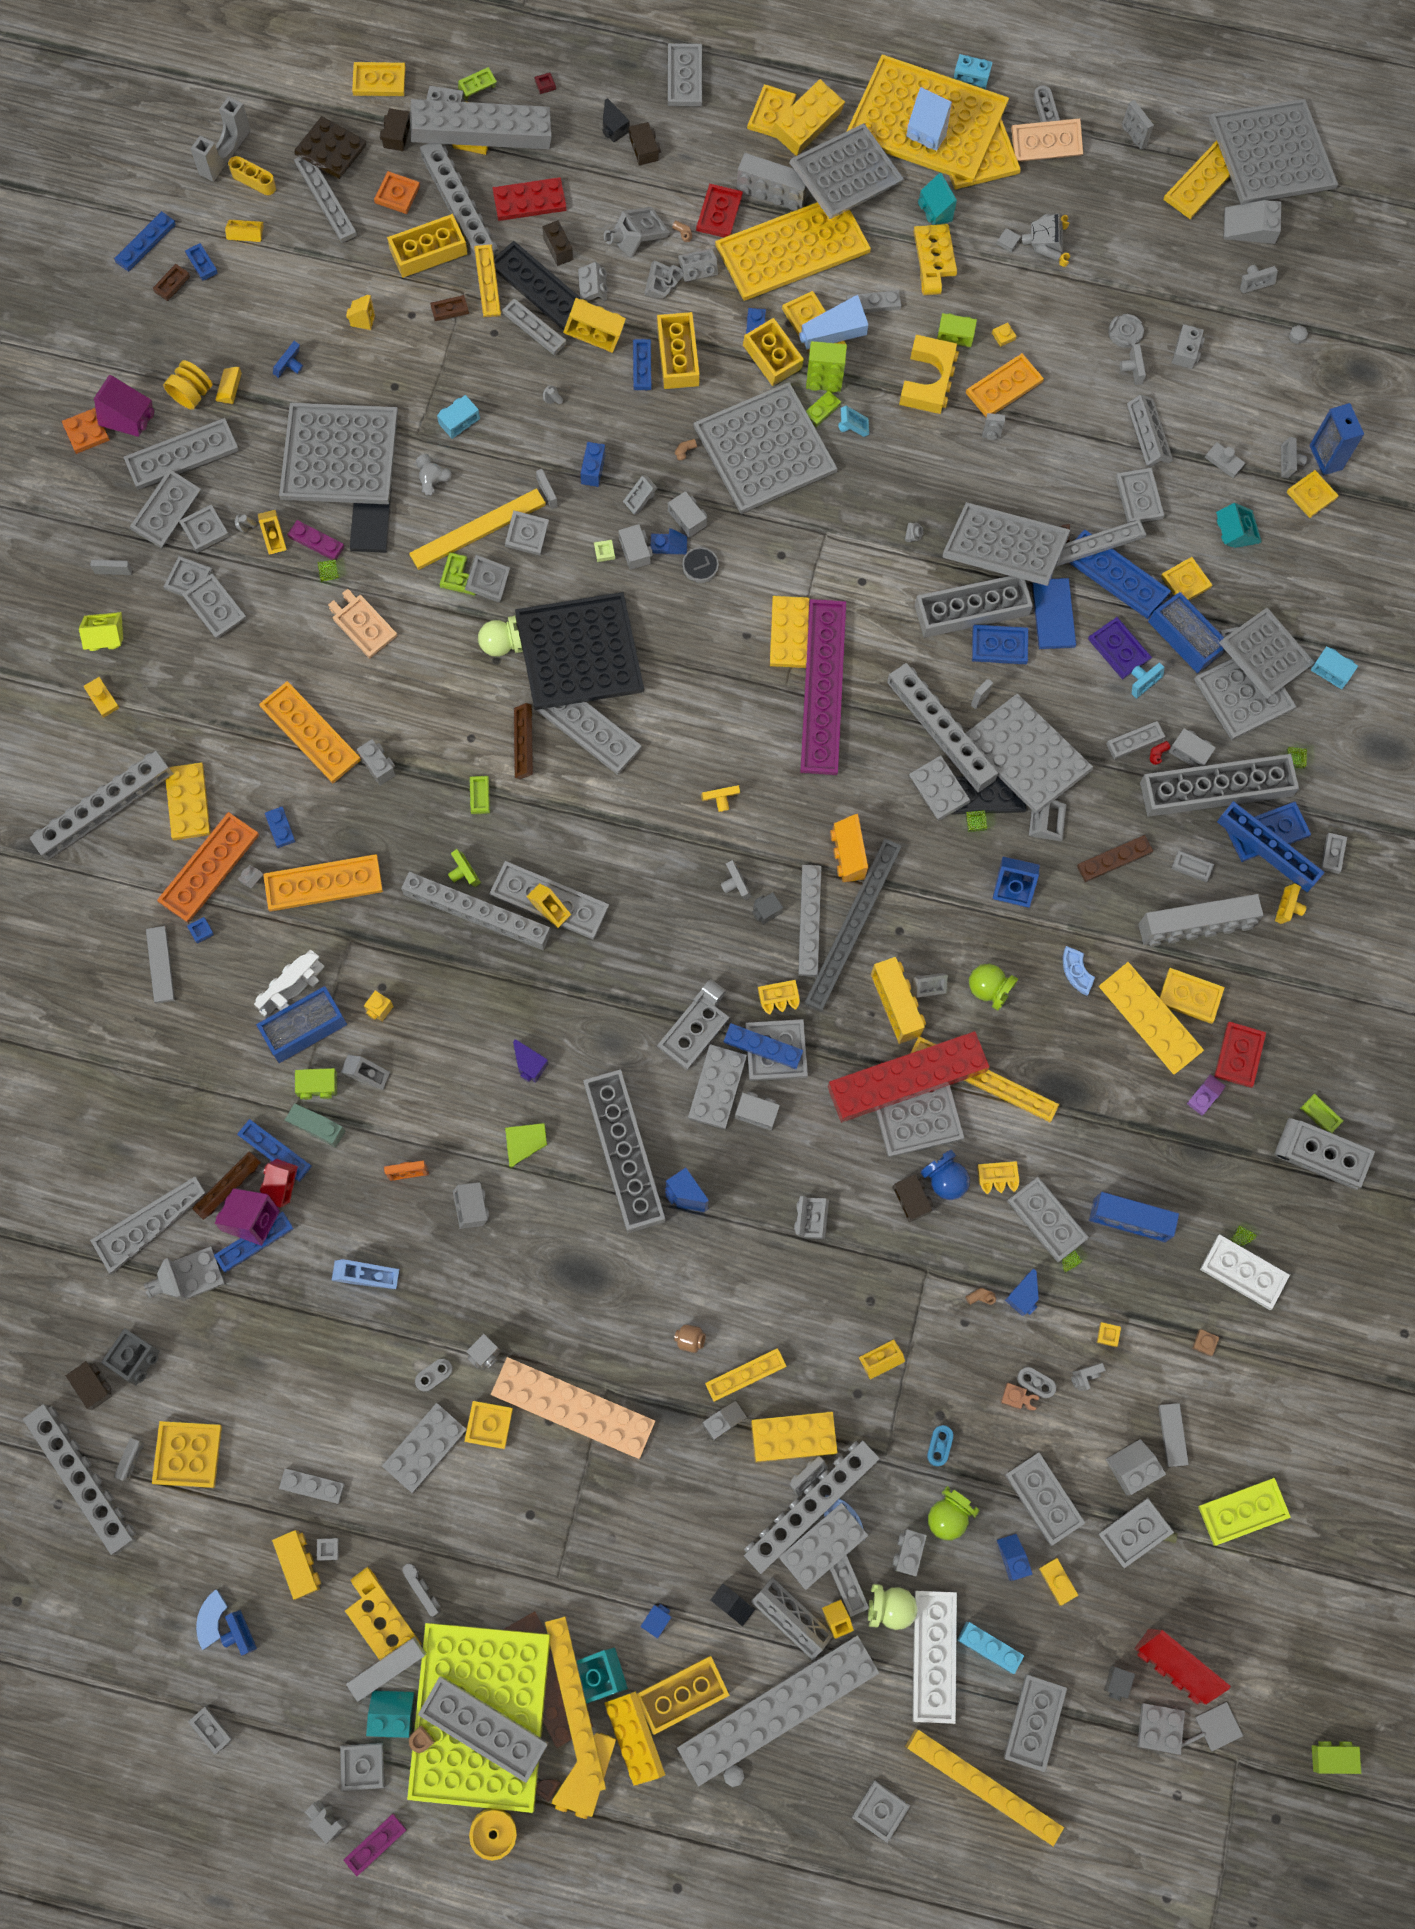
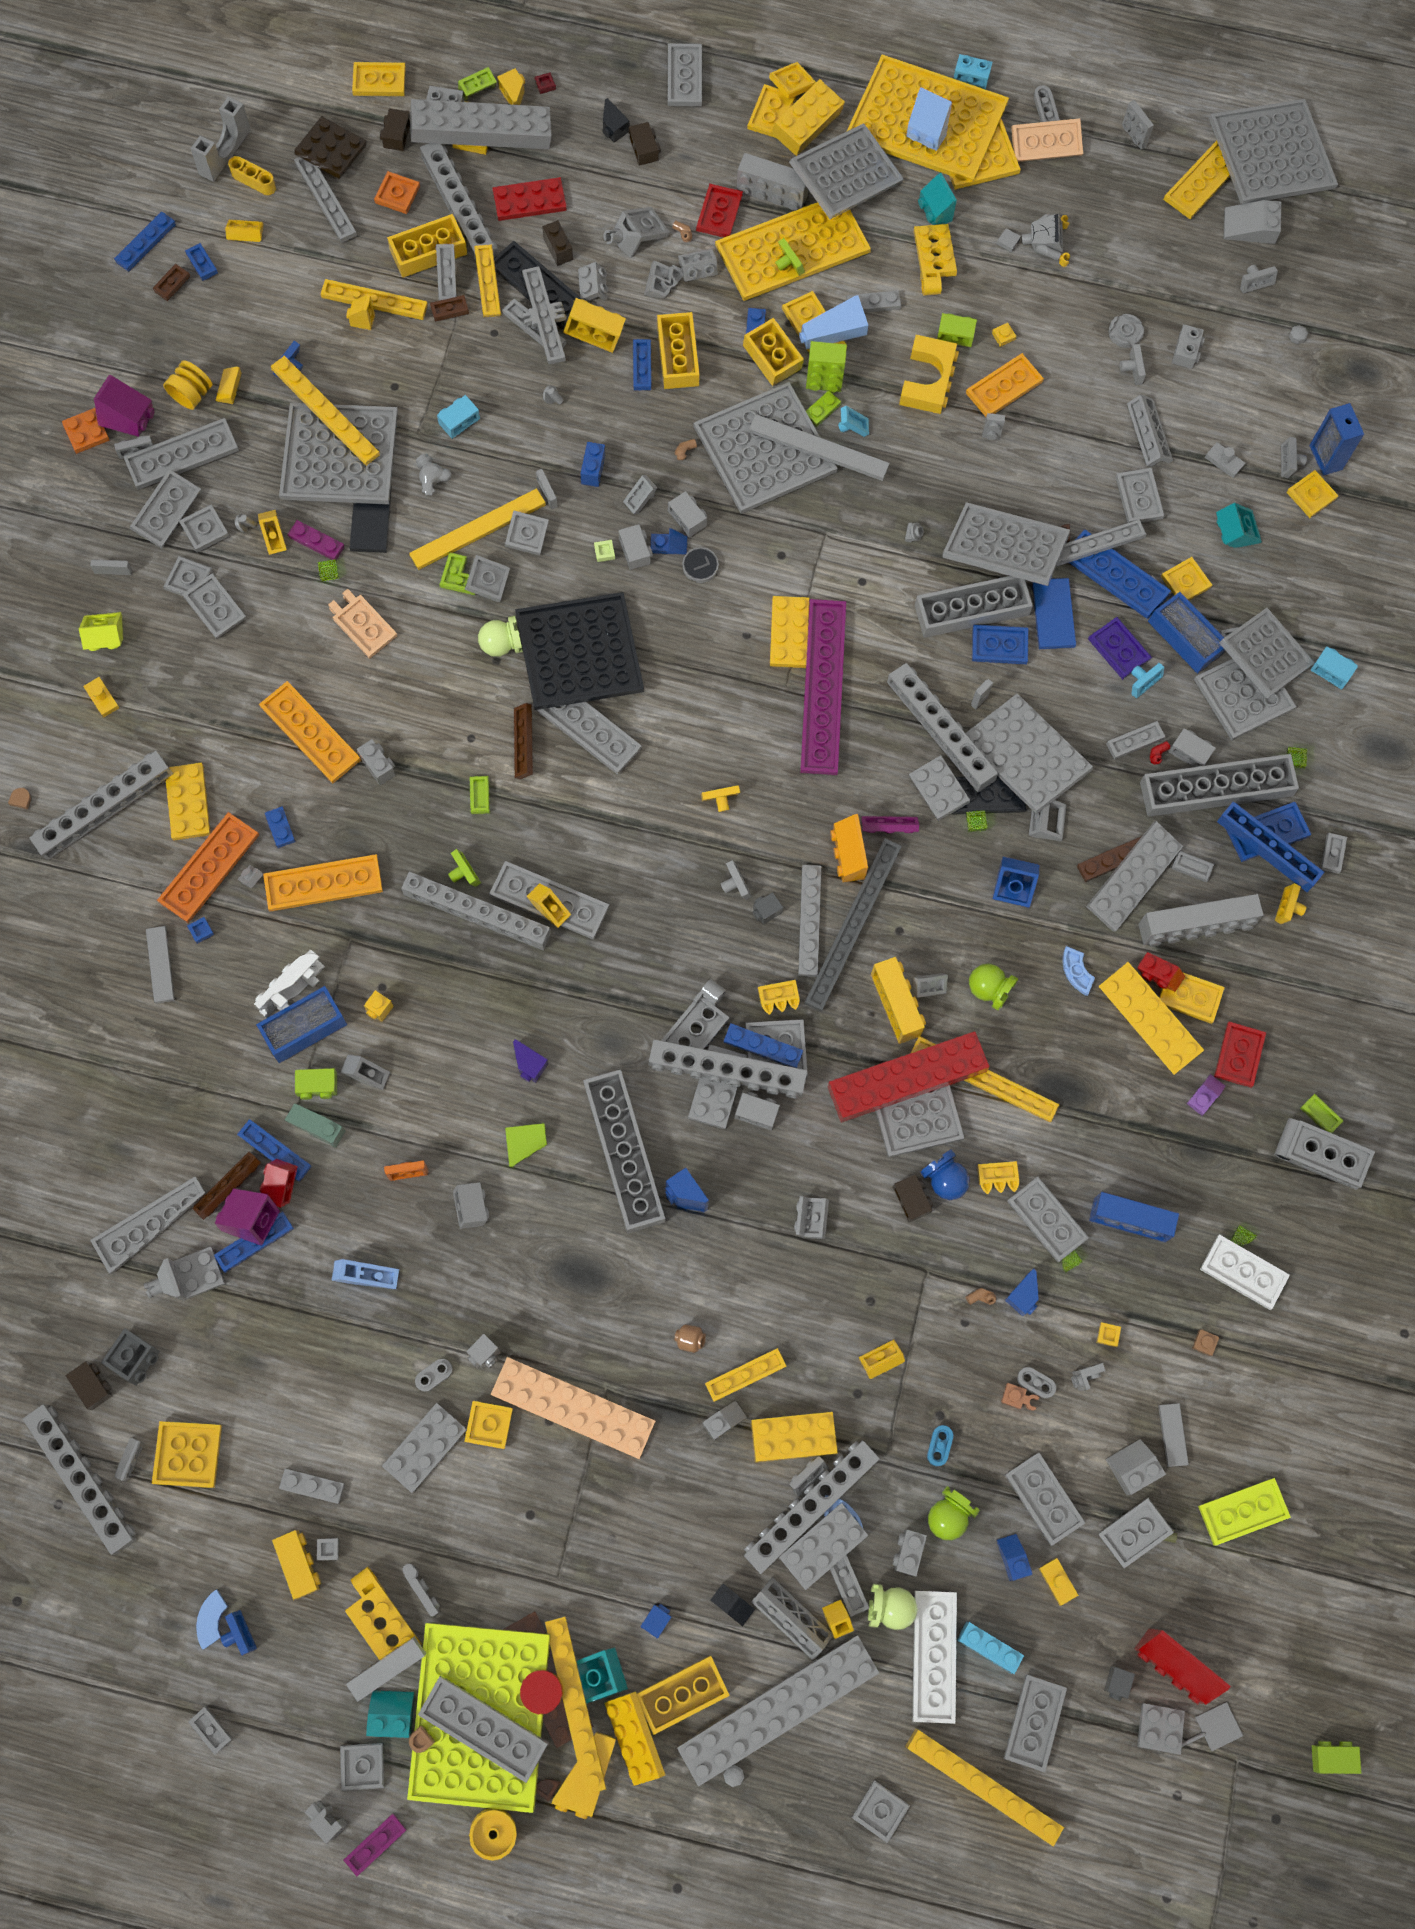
none -> medium nougat tile [8,788,31,809]
none -> light grey plate [114,435,154,459]
none -> yellow plate [271,356,380,466]
none -> yellow plate [320,279,428,320]
none -> light grey plate [436,244,456,300]
none -> yellow slope [497,68,525,105]
none -> red tile [520,1670,563,1714]
none -> light grey hinge [522,266,567,365]
none -> light grey brick [649,1039,807,1098]
none -> light grey tile [749,414,890,481]
none -> yellow plate [769,62,816,99]
none -> lime tile [775,238,805,276]
none -> magenta plate [861,816,919,833]
none -> light grey plate [1086,821,1183,932]
none -> red brick [1137,952,1185,992]

